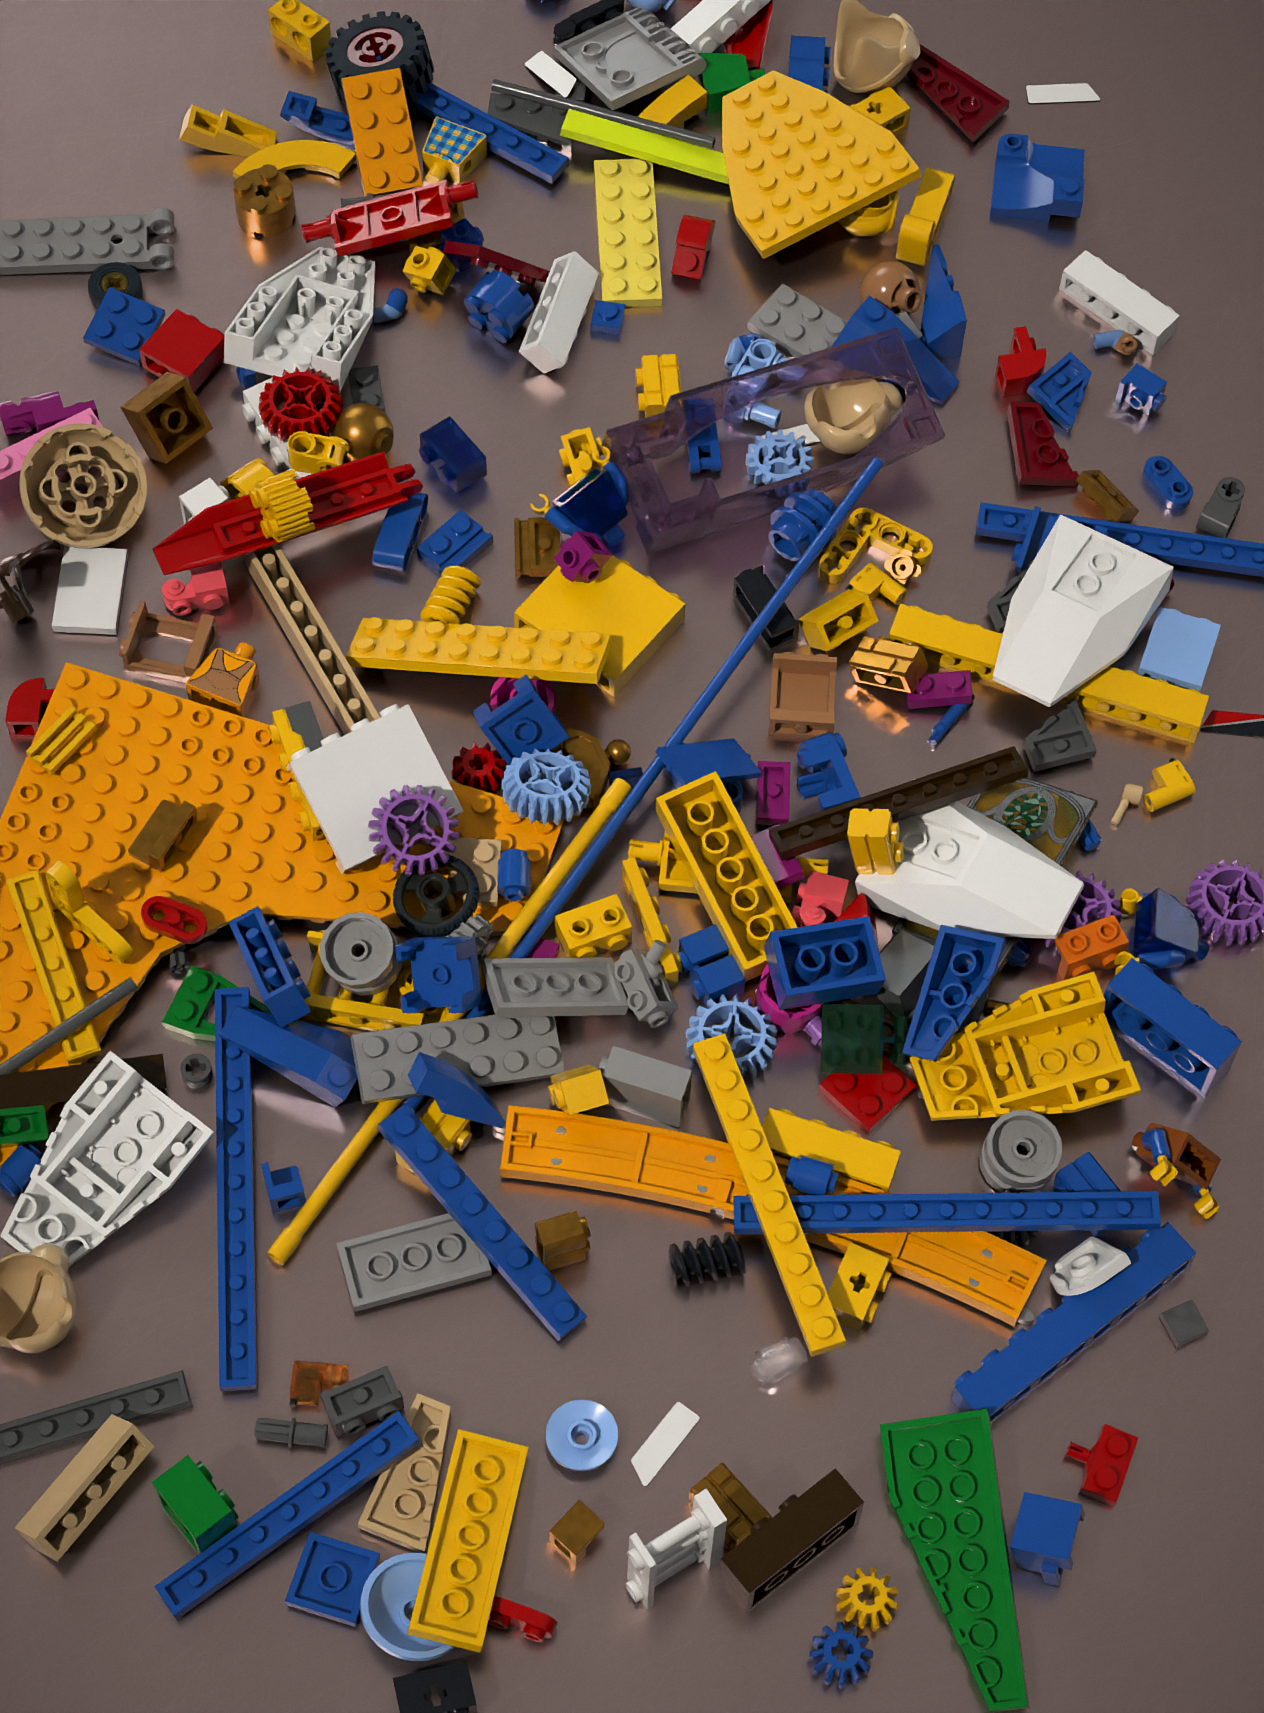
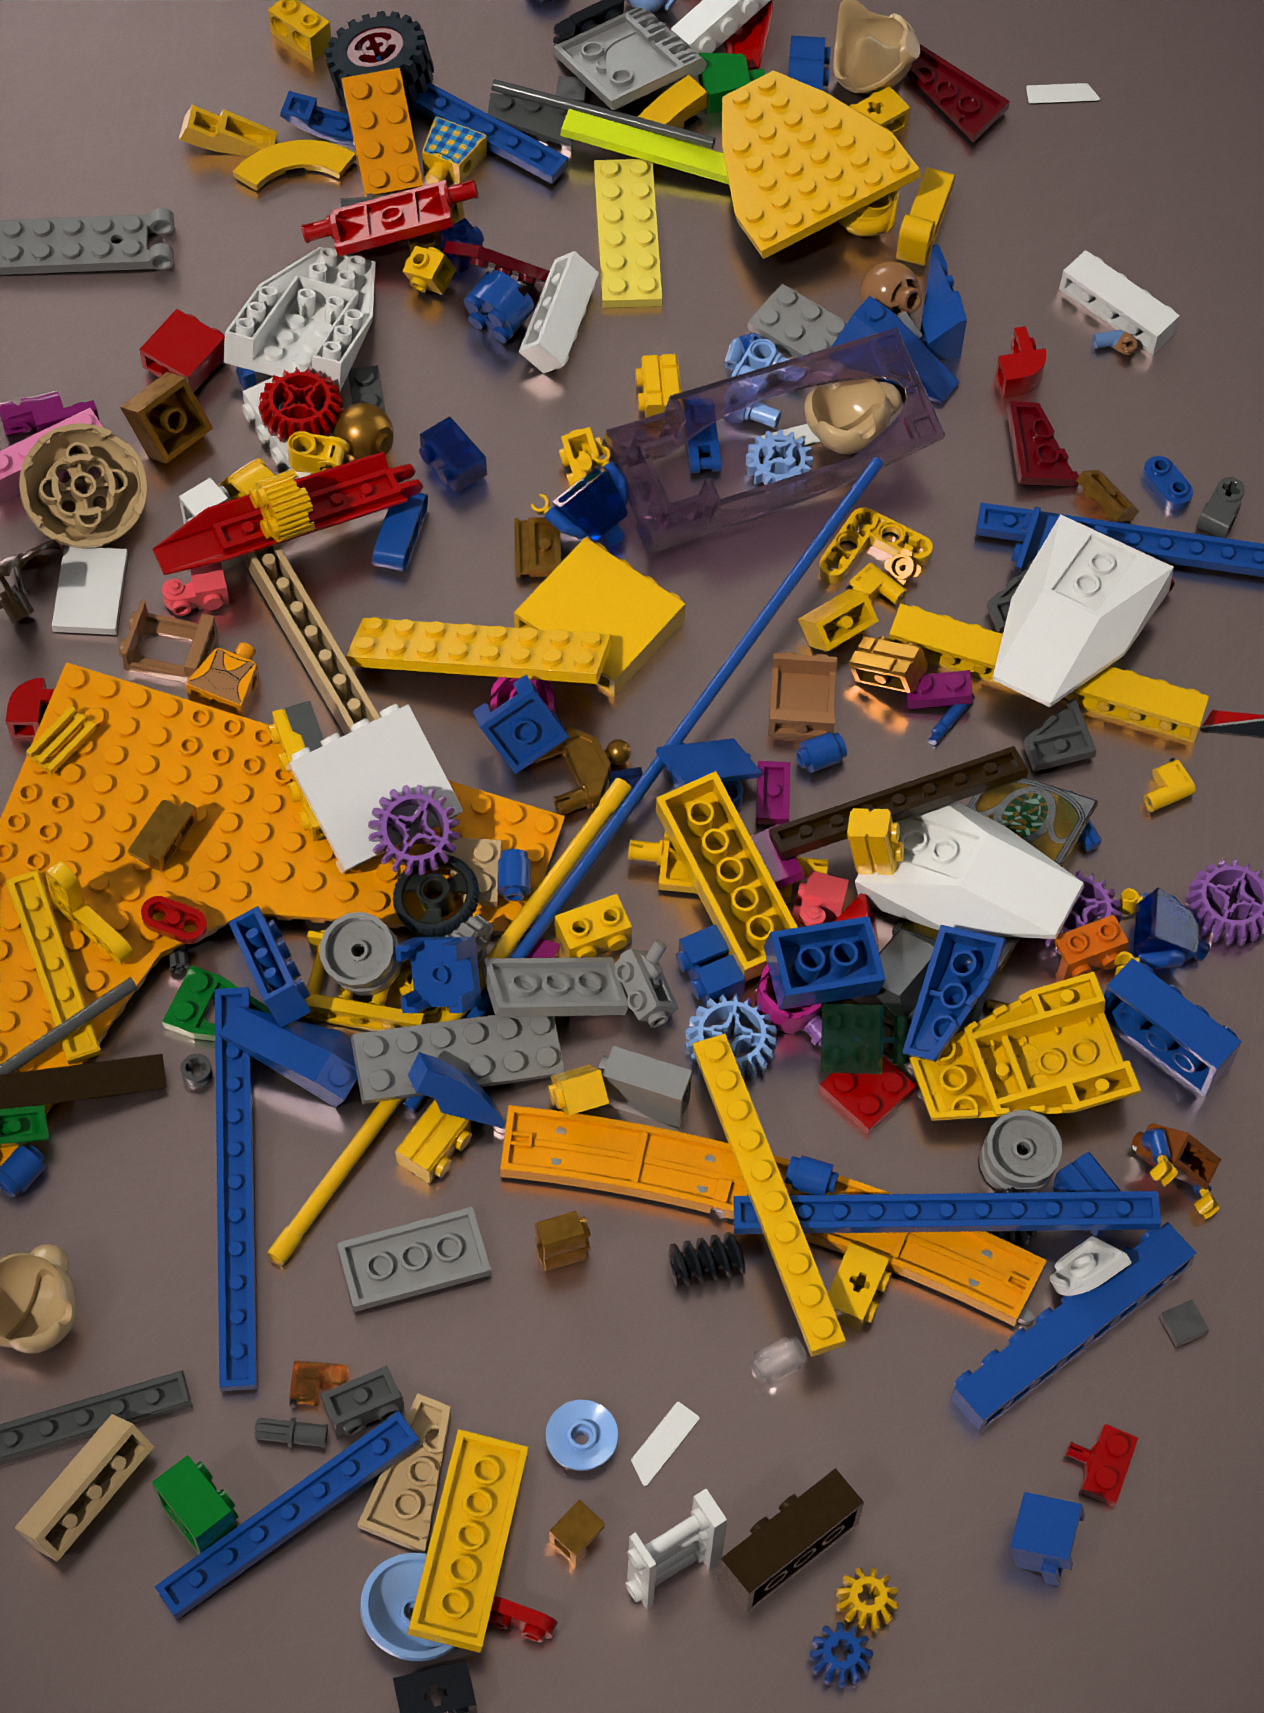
white wedge [0,1051,215,1267] -> none
blue plate [83,287,165,366] -> none
black bush [88,262,142,308] -> none
pearl gold brick [234,164,296,237] -> none
blue panel [261,1162,306,1213] -> none
blue plate [285,1532,380,1627] -> none
arm [373,288,408,324] -> none
blue plate [377,1104,587,1342] -> none
blue plate [417,509,493,572] -> none
yellow piece [420,566,481,624] -> none
red gear [451,742,507,793] -> none
light blue gear [501,748,591,826] -> none
white sticker [525,51,577,98] -> none
magenta brick [554,531,613,583] -> none
blue plate [590,300,625,335] -> none
yellow plate [622,857,682,987] -> none
red brick [671,215,716,280] -> none
pearl gold brick [689,1462,772,1549] -> none
black window [733,565,800,652] -> none
yellow brick [762,1108,901,1192] -> none
blue piece [768,488,837,561] -> none
blue panel [796,743,861,811] -> none
green wing [880,1409,1030,1713] -> none
blue slope [990,134,1085,222] -> none
blue plate [1004,938,1031,967] -> none
blue wing [1026,352,1092,432] -> none
tan hand [1111,784,1143,826] -> none
blue brick [1115,363,1167,415] -> none
light blue brick [1137,606,1221,692] -> none

